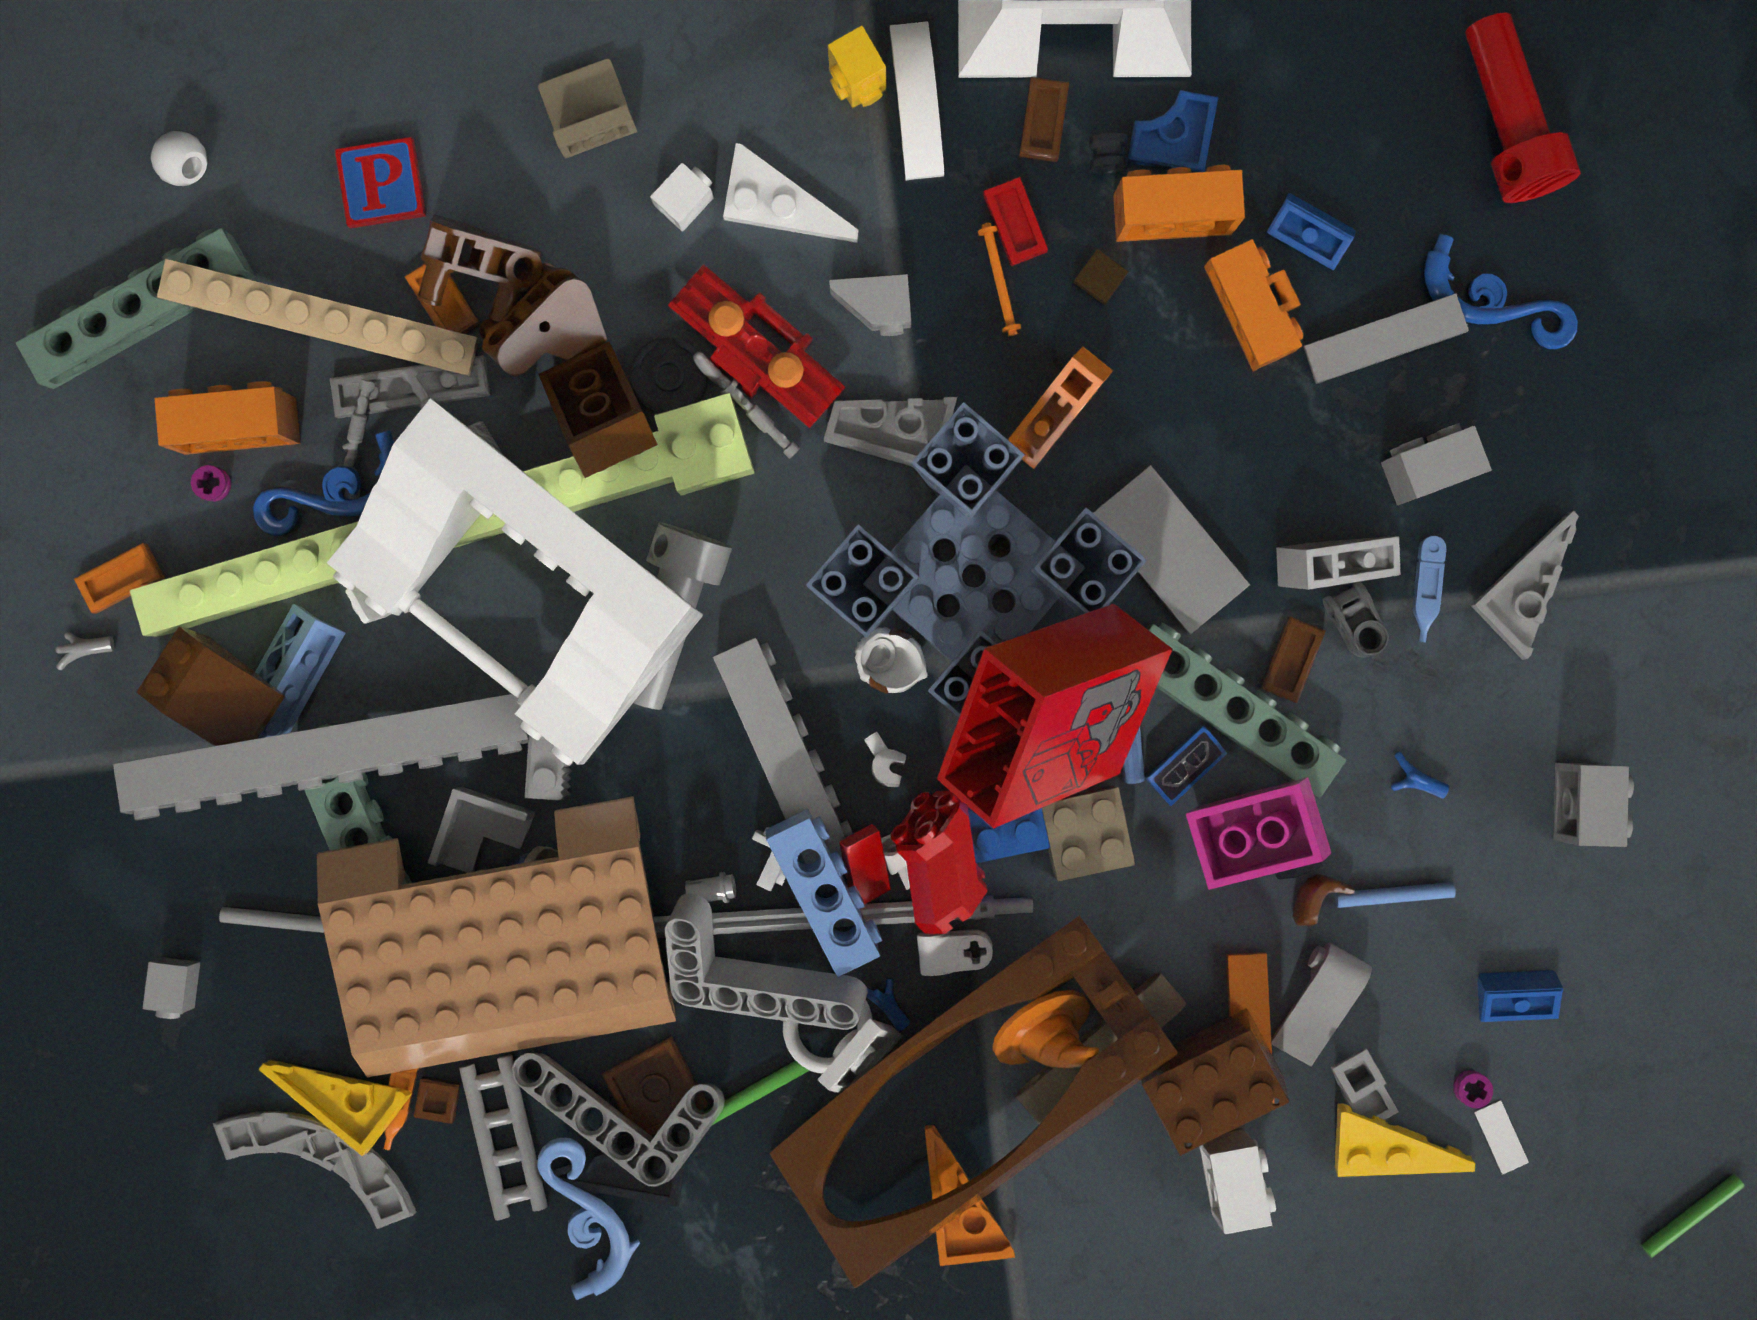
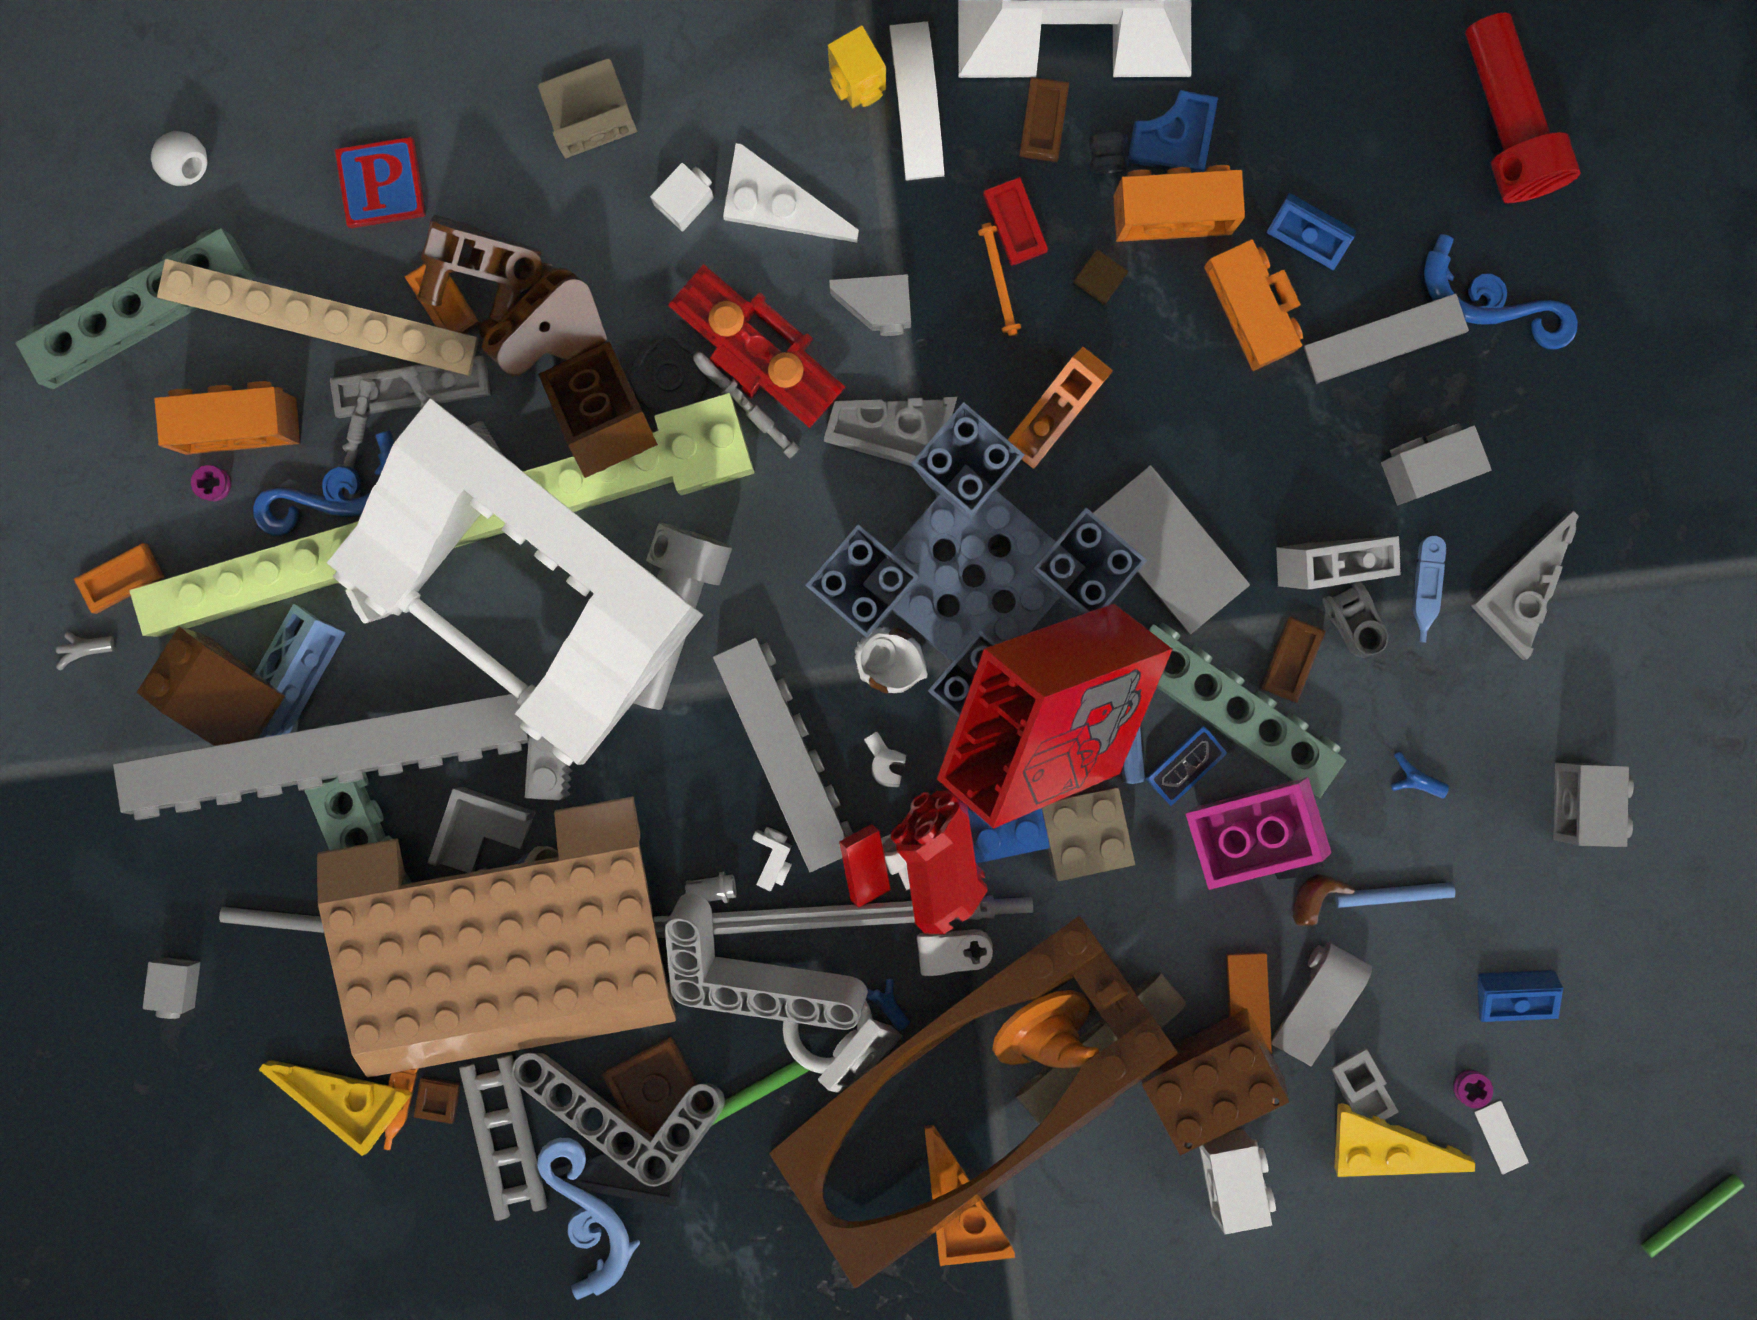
light grey tile [213,1111,416,1229] -> none
medium blue brick [765,809,883,977] -> none

